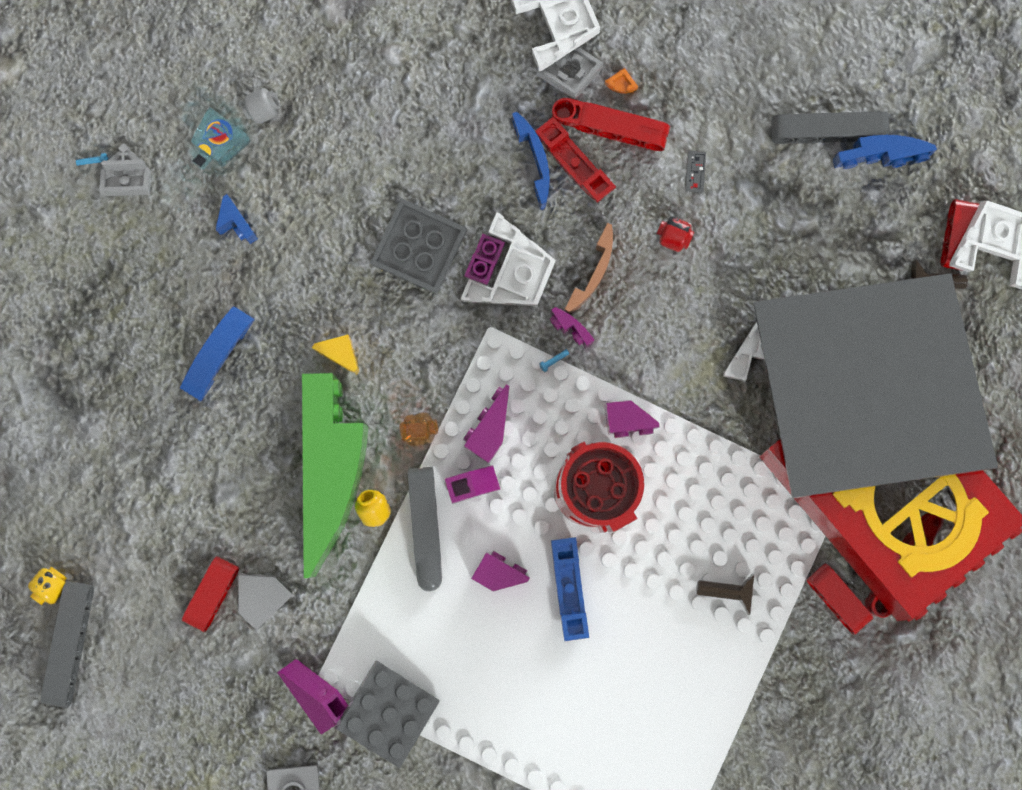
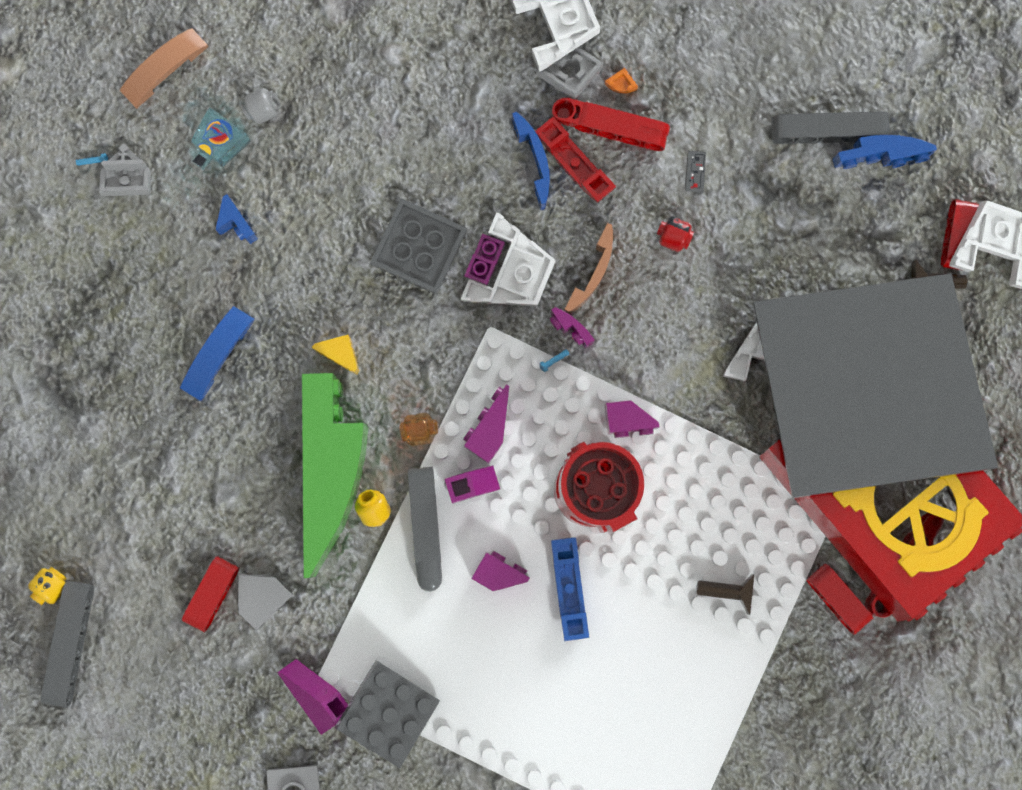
none -> nougat slope [120,28,209,109]

